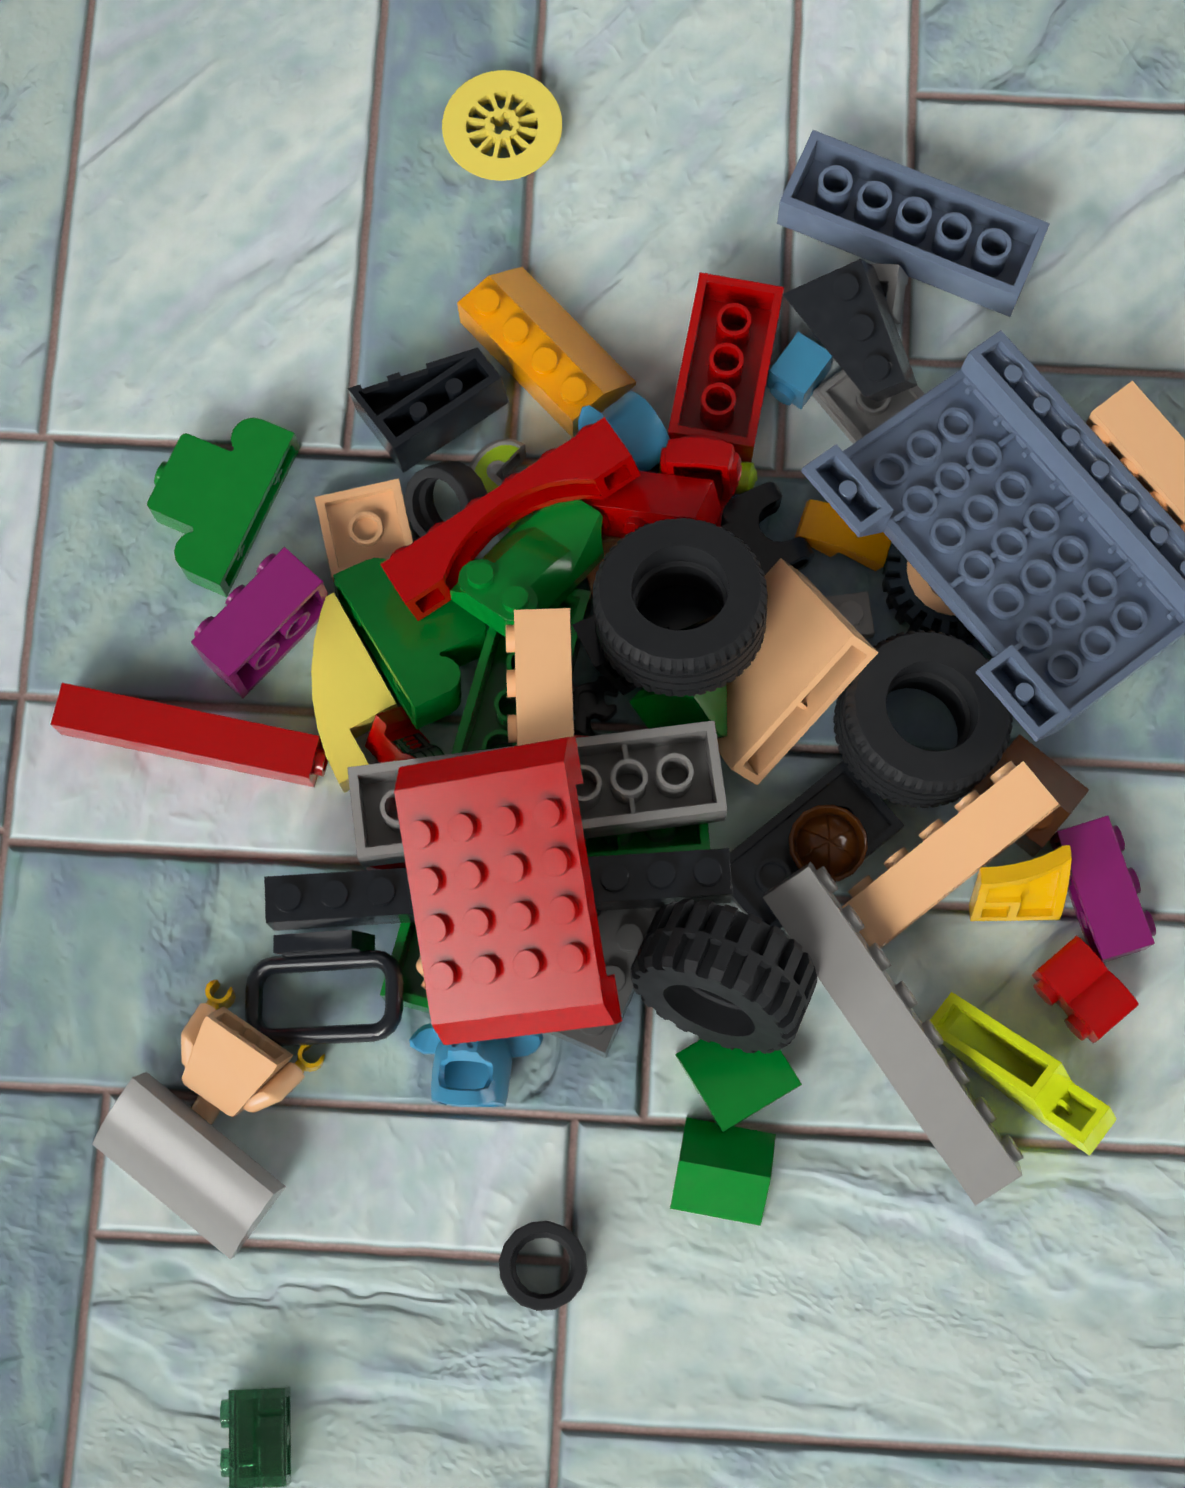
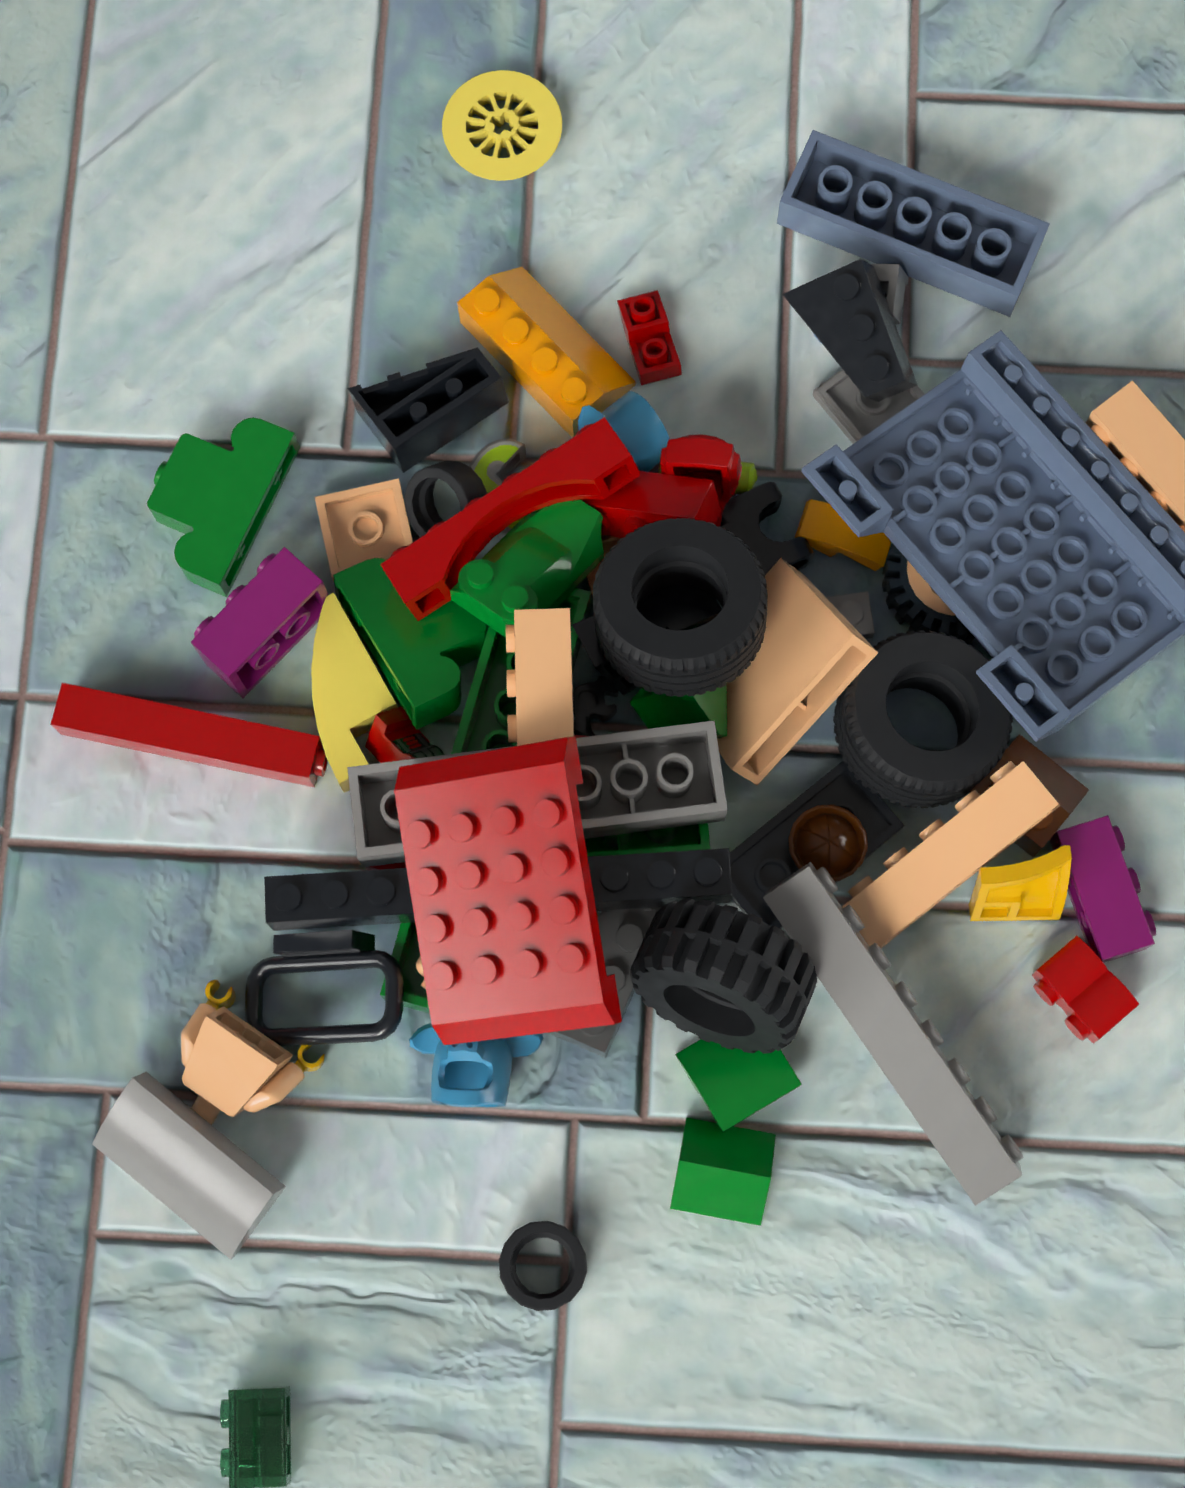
red brick [668,272,784,462] -> none
dark azure brick [766,331,833,409] -> none
neon yellow slope [930,992,1117,1156] -> none
none -> red slope [617,290,682,385]

